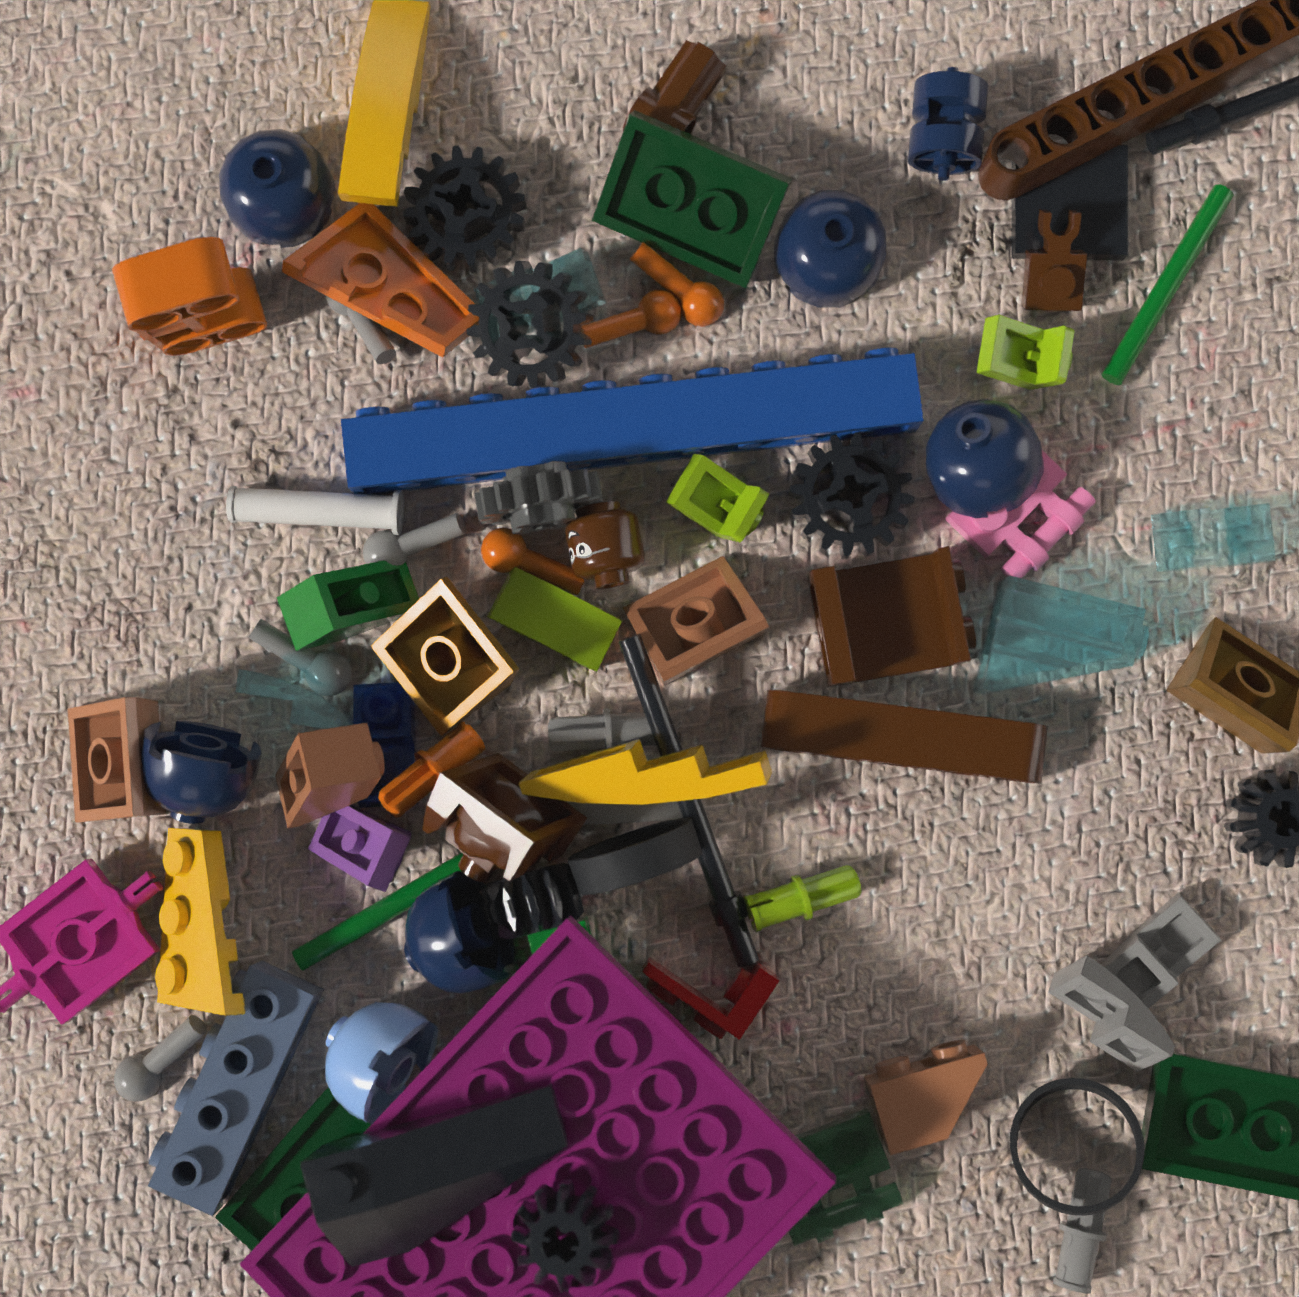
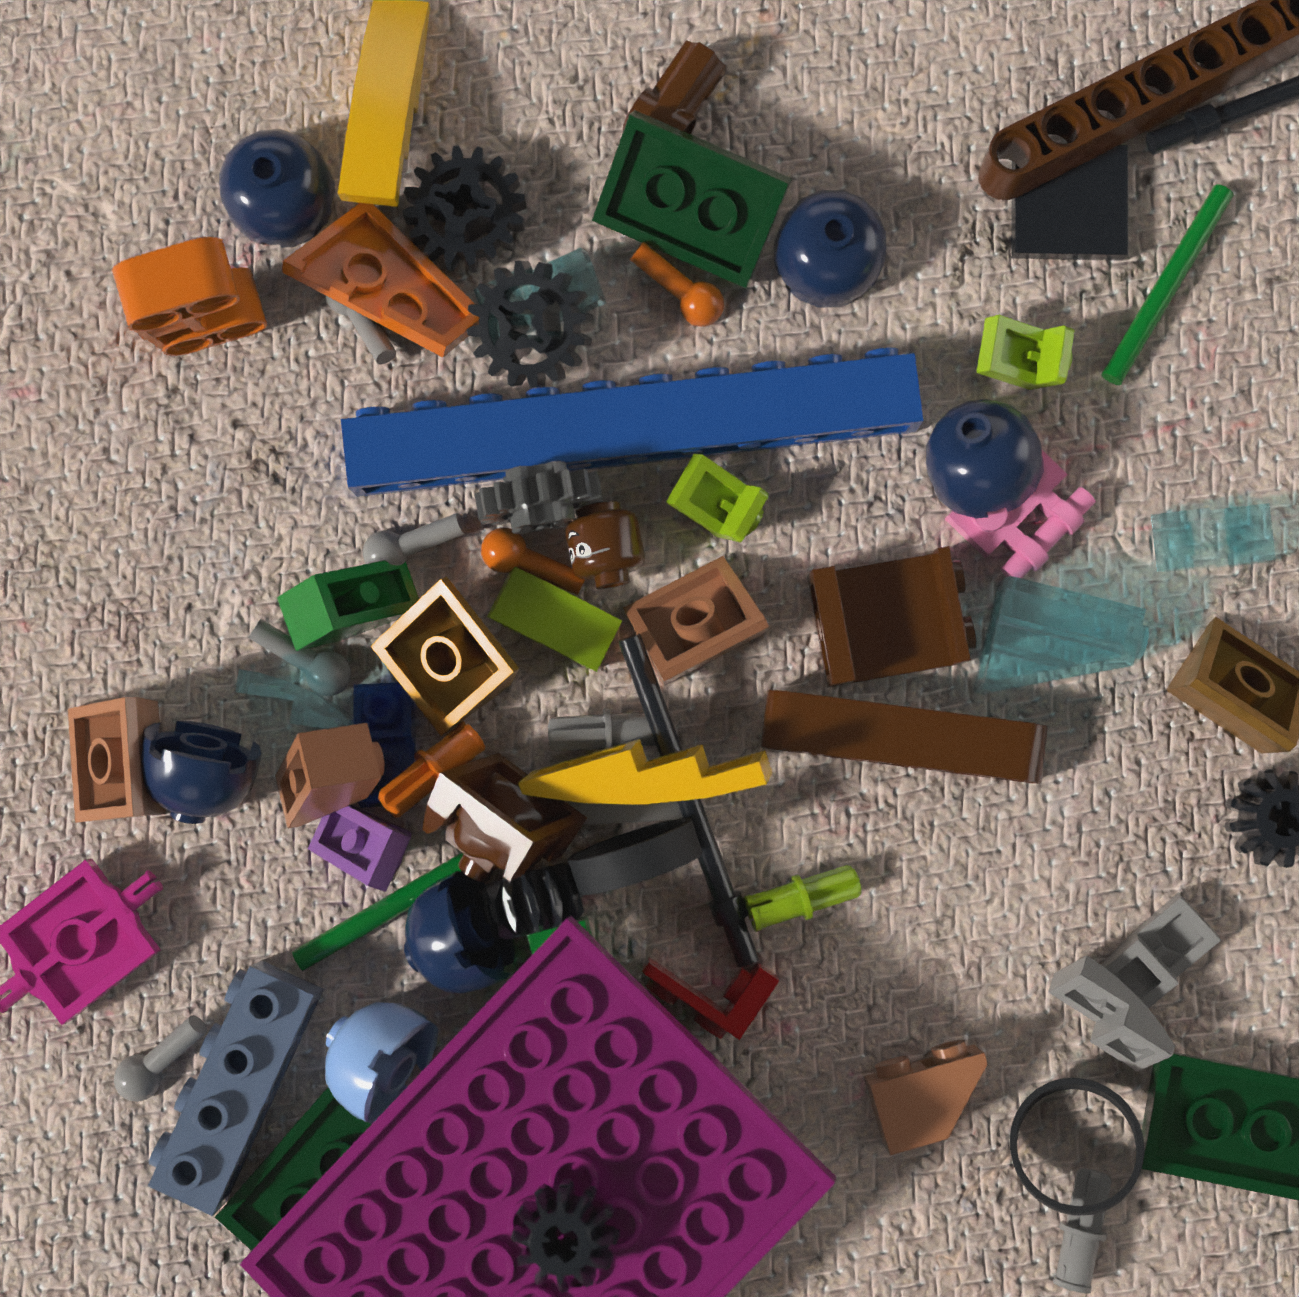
yellow wing [155,828,245,1016] -> none
white pin [226,486,404,535] -> none
black wedge [300,1084,569,1267] -> none
orange bar [581,289,682,348] -> none
black gear [788,432,915,559] -> none
clear green plate [789,1108,904,1246] -> none
dark blue wheel [908,67,988,181] -> none
reddish brown plate [1021,209,1087,311] -> none

